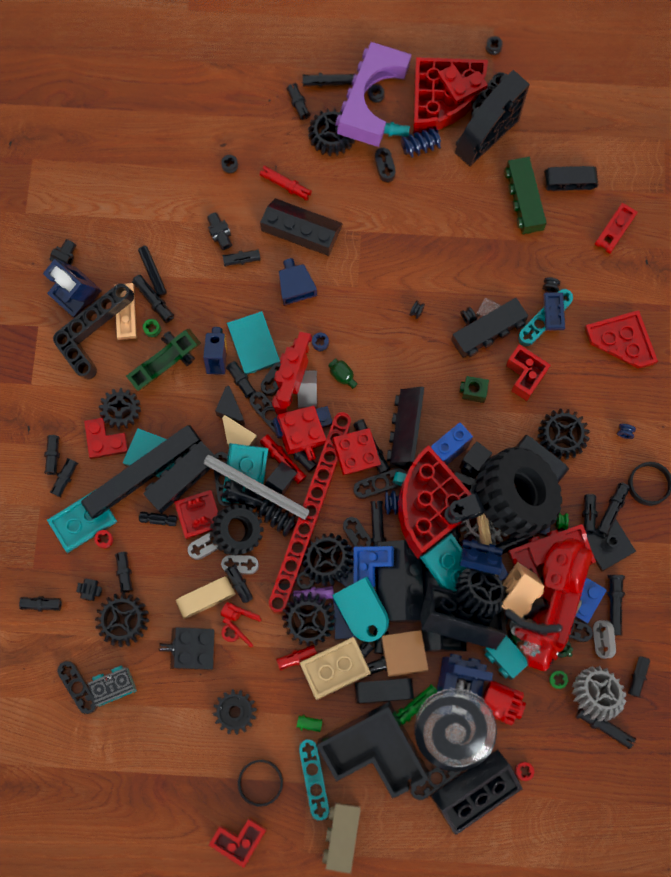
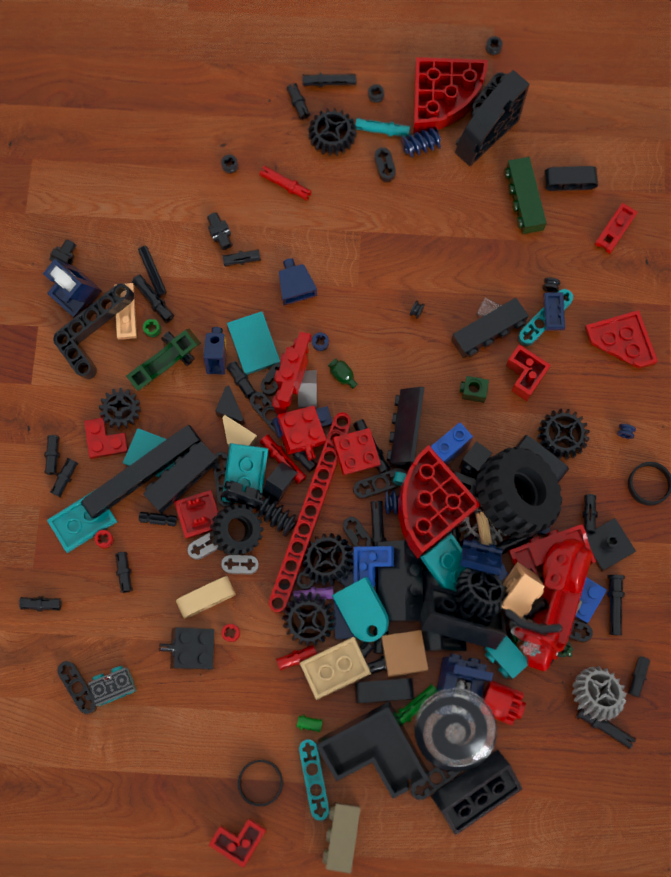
black gear [76,579,102,601] -> none
black gear [95,593,149,647] -> none
light grey axle [204,455,309,519] -> none
black gear [213,689,257,735] -> none
red plant [220,602,262,647] -> none
black axle [225,564,253,603] -> none
black slope [260,198,343,256] -> none
medium lavender arch [336,42,411,147] -> none
red plate [438,65,488,104] -> none
black piece [444,493,486,524] -> none
black bush [460,307,477,325] -> none
red bush [515,762,534,781] -> none
green bush [549,671,568,689] -> none
green bush [556,513,569,530] -> none
light grey beam [593,620,616,658] -> none
black pin [596,483,630,537] -> none

